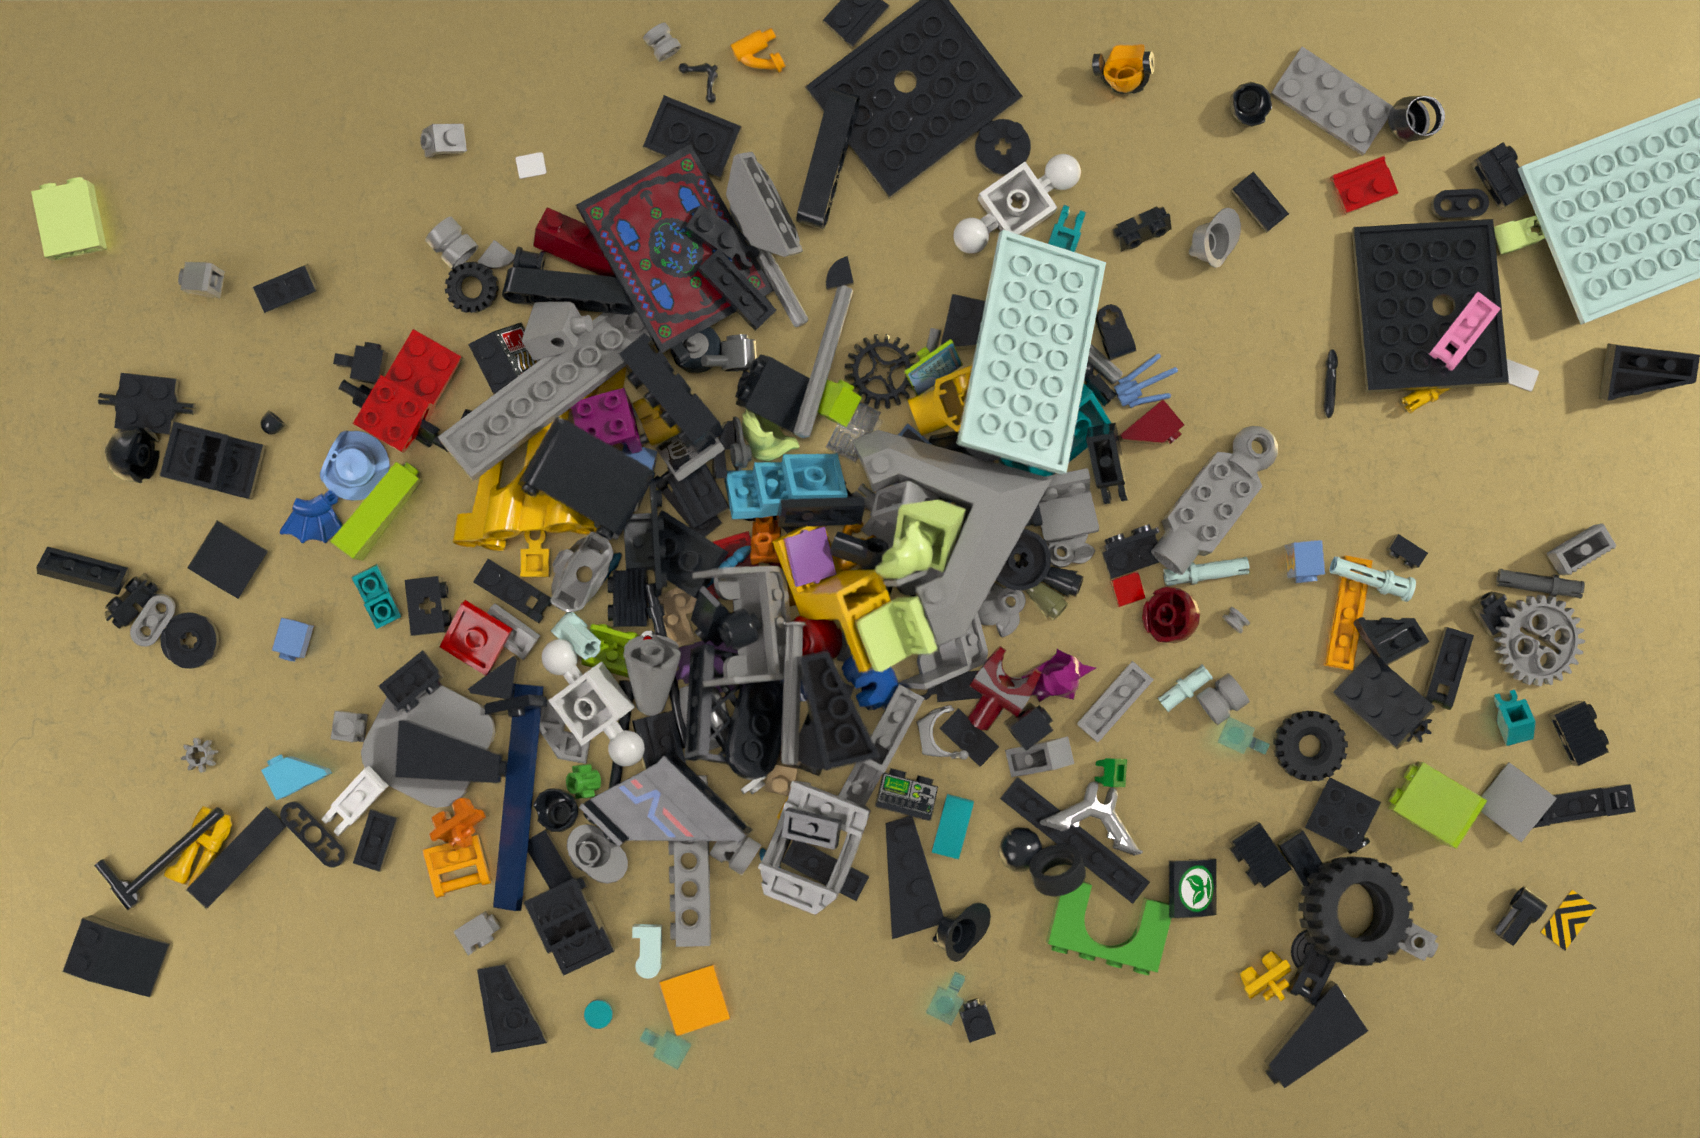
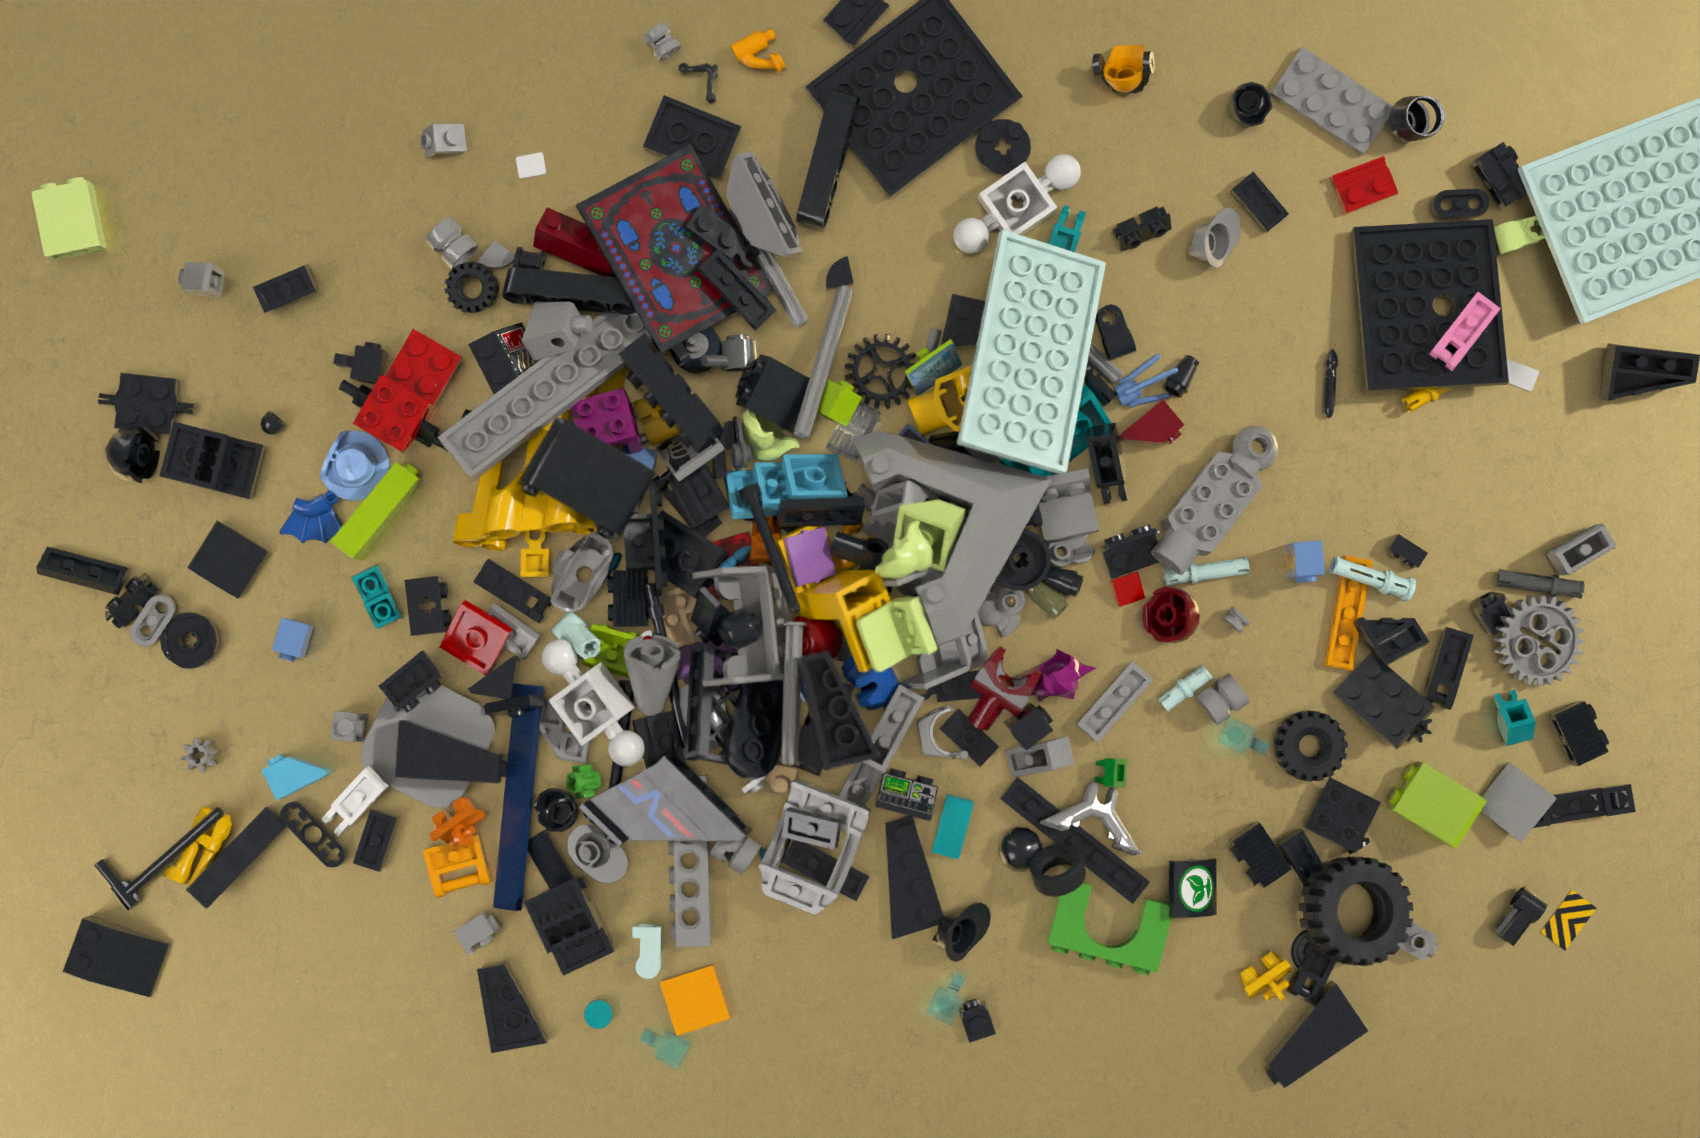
none -> black piece [738,483,800,614]
none -> black cone [1162,355,1199,398]

